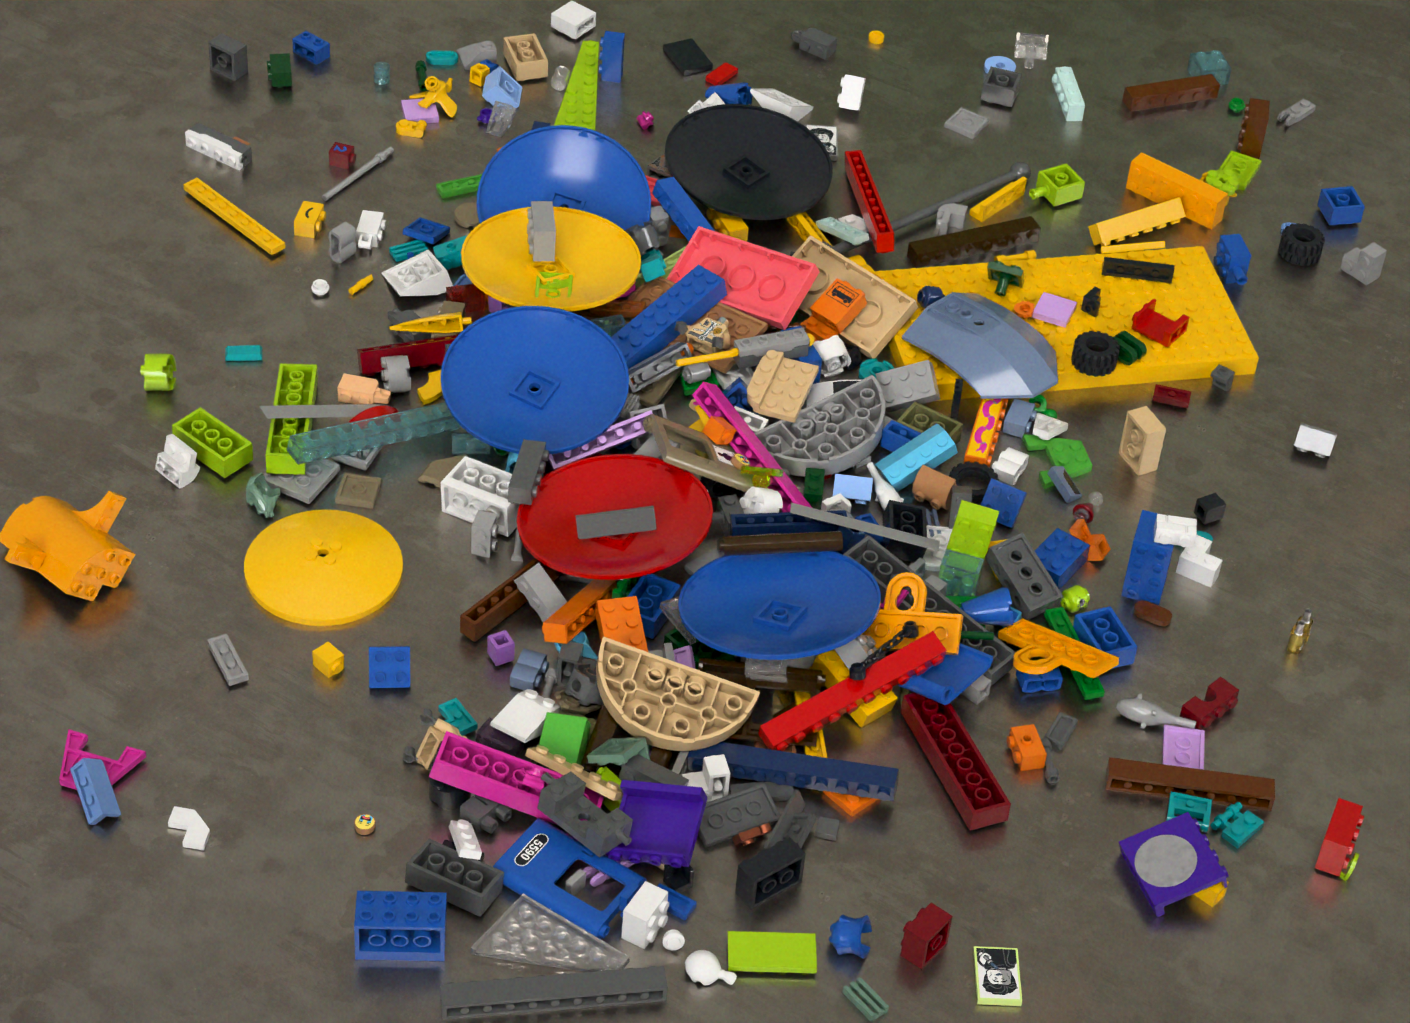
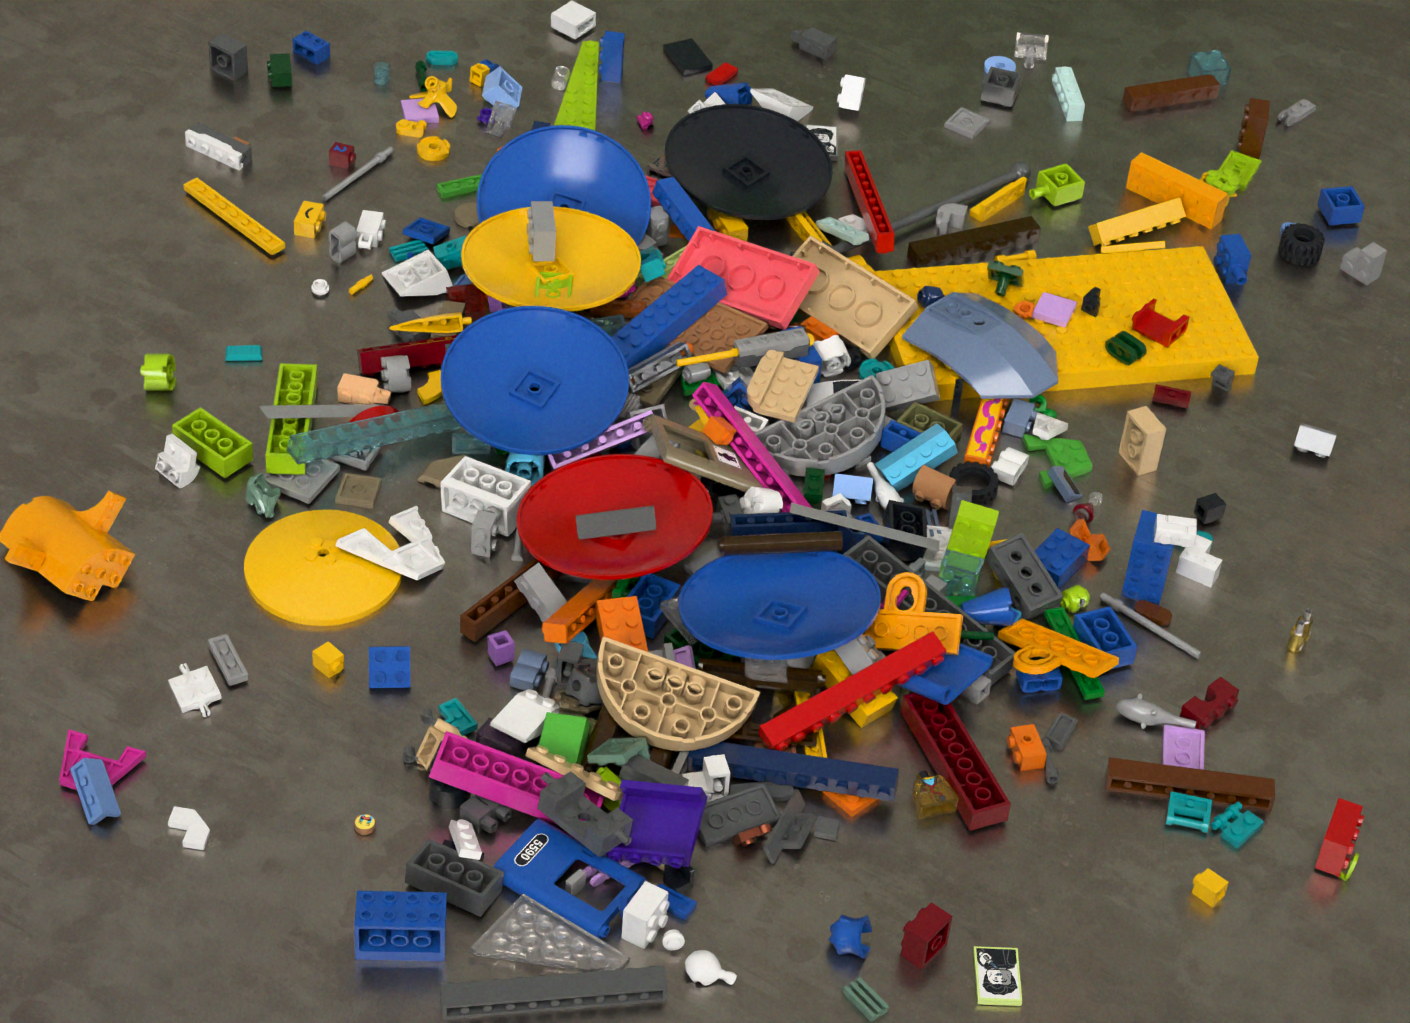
light grey slope [456,41,497,70] -> none
tan brick [503,33,548,81] -> none
dark grey brick [508,439,549,505] -> none
dark pink plate [522,767,545,790] -> none
dark grey brick [624,221,661,256] -> none
torso [674,317,731,354] -> none
lime tile [727,931,817,974] -> none
tile [731,453,750,471] -> none
black brick [735,837,806,909] -> none
clear neon green tile [741,466,783,488] -> none
orange brick [810,278,867,334] -> none
black piece [849,621,919,680] -> none
yellow tile [868,30,884,44] -> none
blue plate [981,478,1027,528] -> none
black tyre [1071,331,1120,377] -> none
black hinge [1102,257,1174,283] -> none
dark purple panel [1119,812,1229,917] -> none
green plate [1228,98,1245,112] -> none
none -> white plate [168,663,222,717]
none -> white wing [335,506,445,580]
none -> yellow tile [417,136,450,161]
none -> clear yellow torso [912,771,959,819]
none -> light grey bar [1100,592,1202,659]

